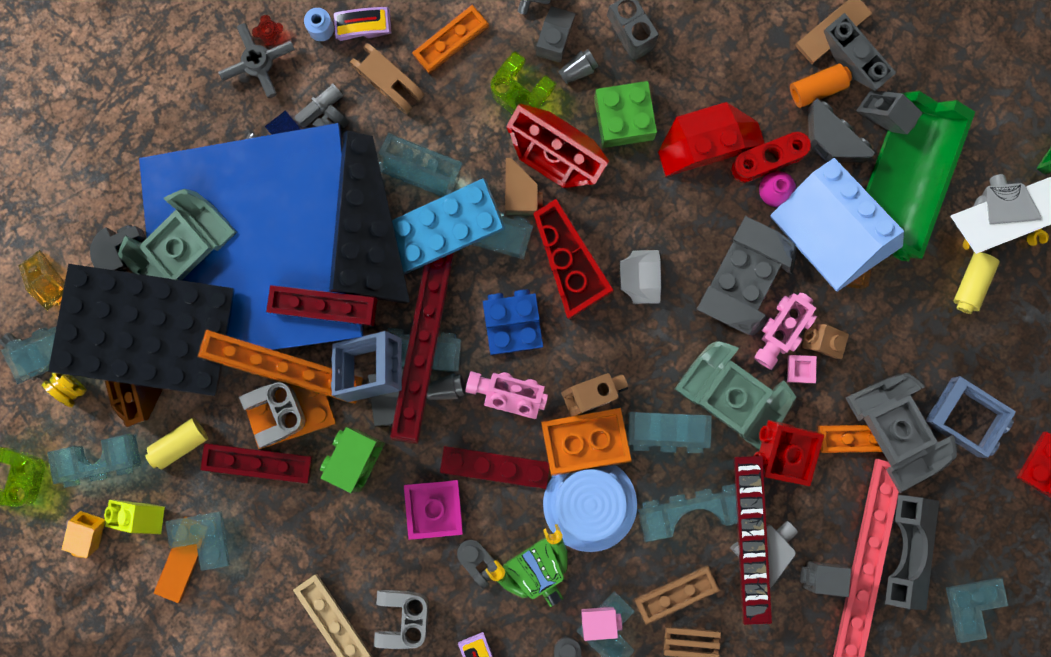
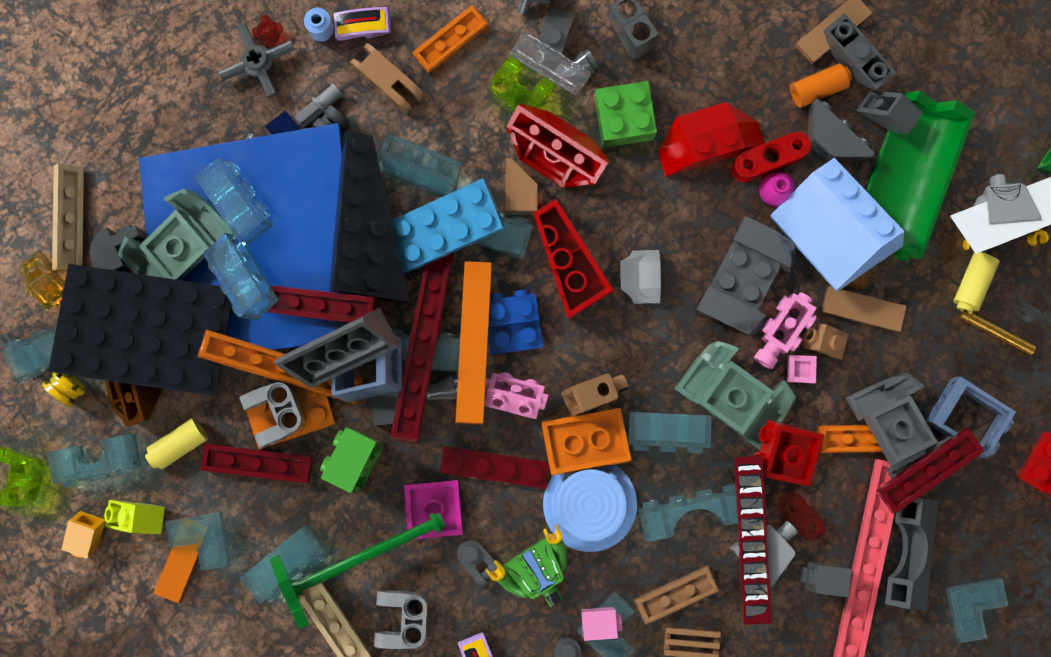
none -> tan plate [52,164,84,272]
none -> clear light blue brick [195,157,274,244]
none -> clear light blue brick [203,233,279,321]
none -> clear light blue brick [240,524,328,604]
none -> green tile [269,513,445,629]
none -> dark grey slope [275,308,398,388]
none -> orange tile [456,261,492,424]
none -> clear tile [509,31,591,96]
none -> clear red plate [777,493,825,541]
none -> medium nougat tile [821,286,906,332]
none -> dark red plate [876,428,985,514]
none -> pearl gold bar [959,309,1036,356]

